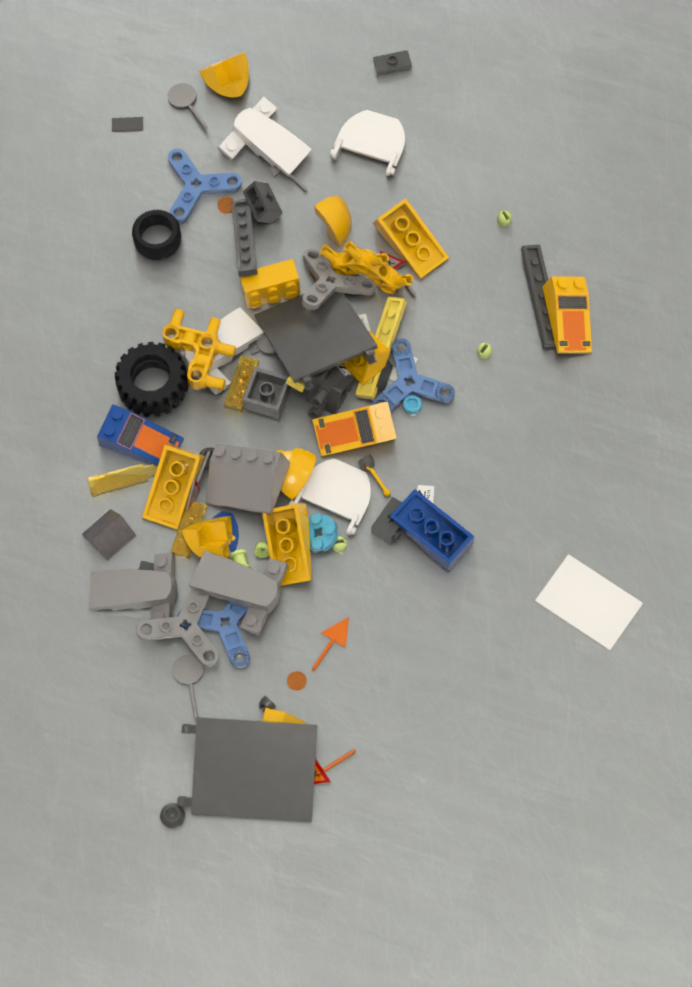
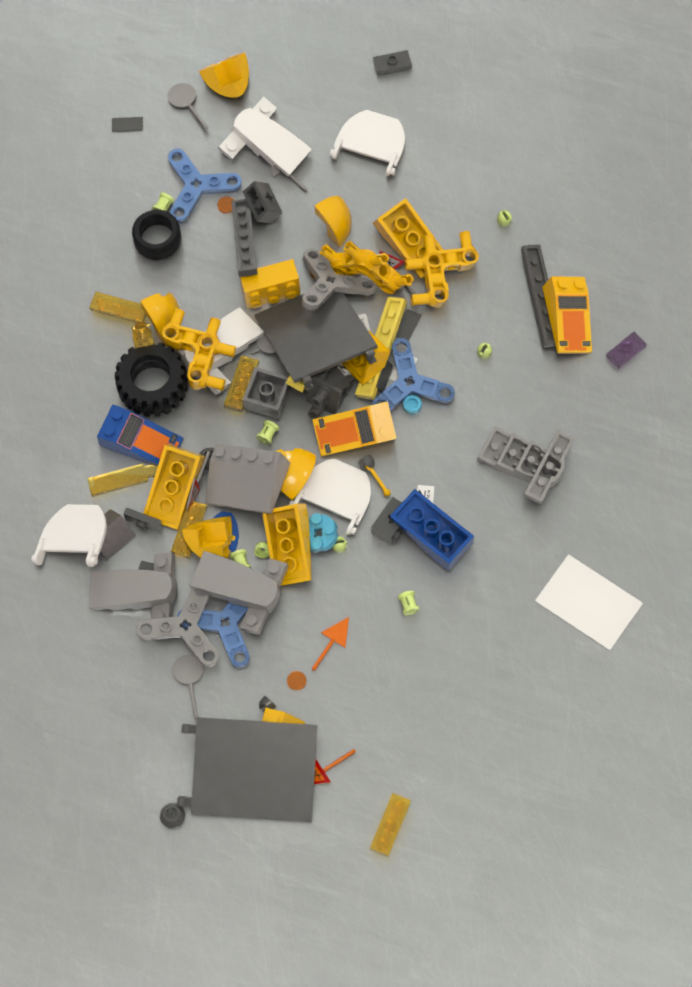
none -> white piece [31,504,107,567]
none -> clear yellow plate [89,292,146,325]
none -> dark grey plate [123,508,163,534]
none -> clear yellow plate [132,322,154,348]
none -> yellow brick [140,293,180,343]
none -> yellowish green bush [152,193,174,211]
none -> yellowish green bush [256,420,279,445]
none -> clear yellow plate [370,793,411,858]
none -> dark grey sticker [396,309,422,341]
none -> yellowish green bush [398,591,420,616]
none -> yellow pin [405,231,479,308]
none -> light grey slope [477,426,575,504]
none -> clear purple plate [606,332,647,369]

